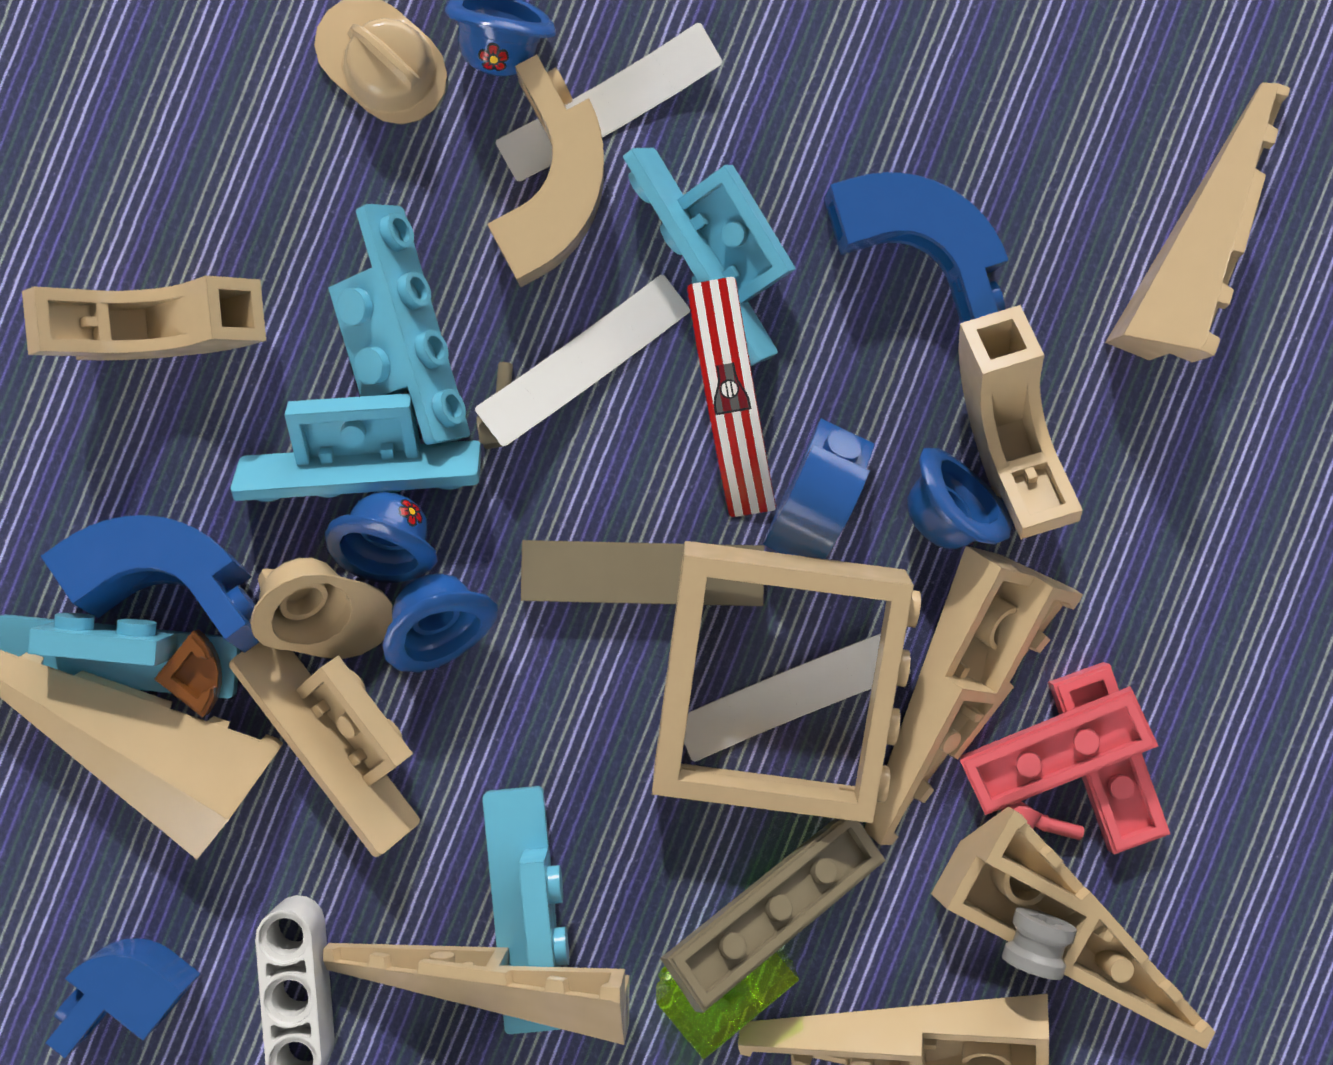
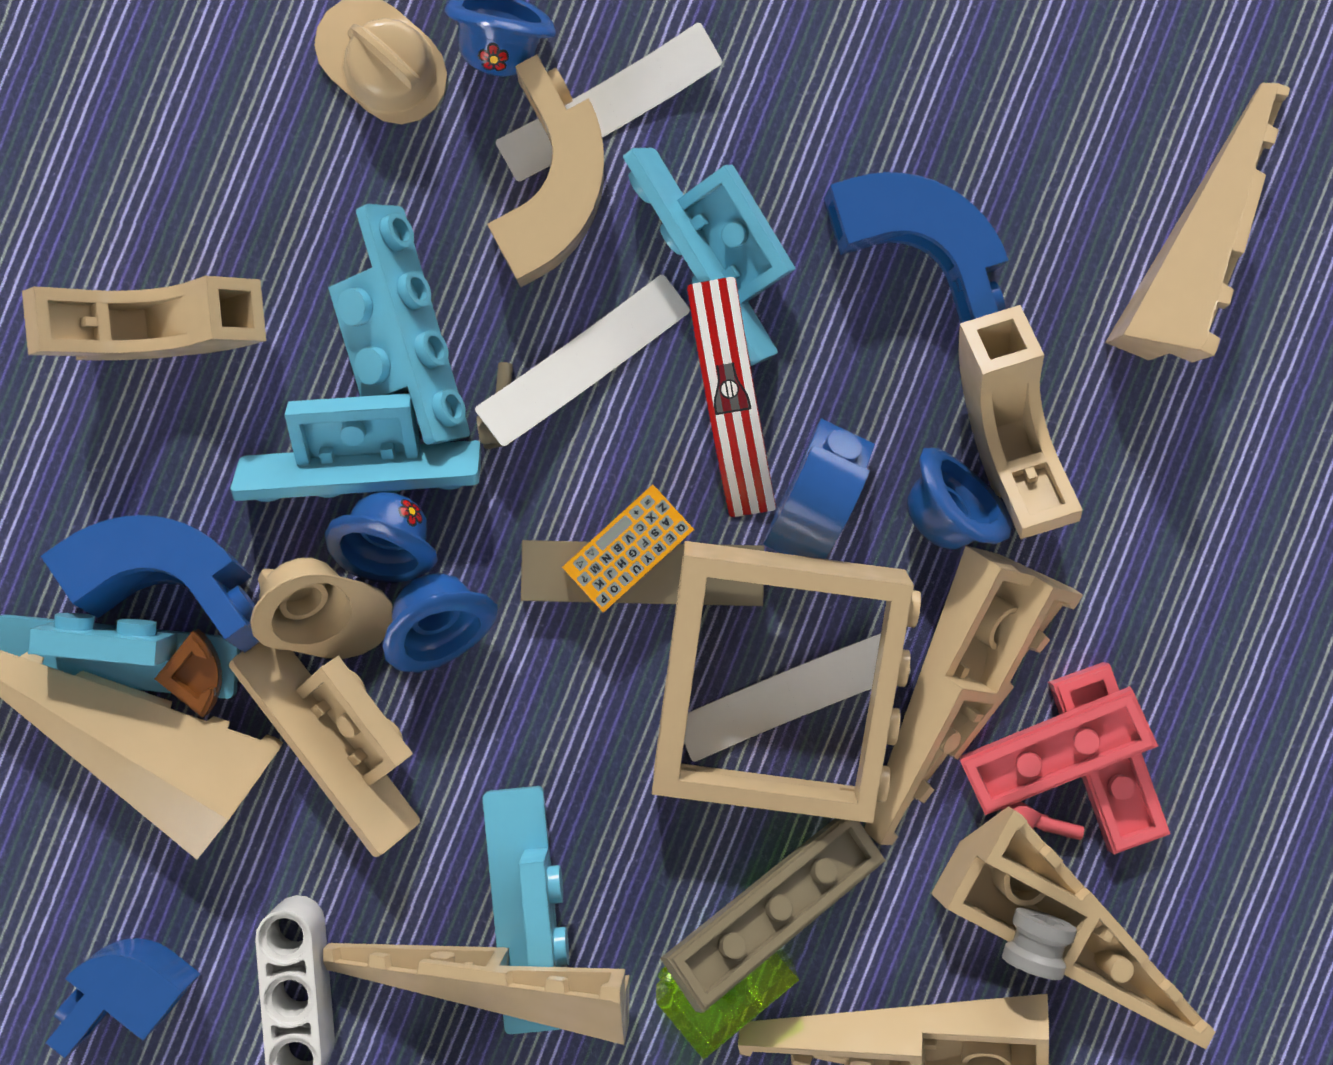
none -> tile [562,484,694,613]

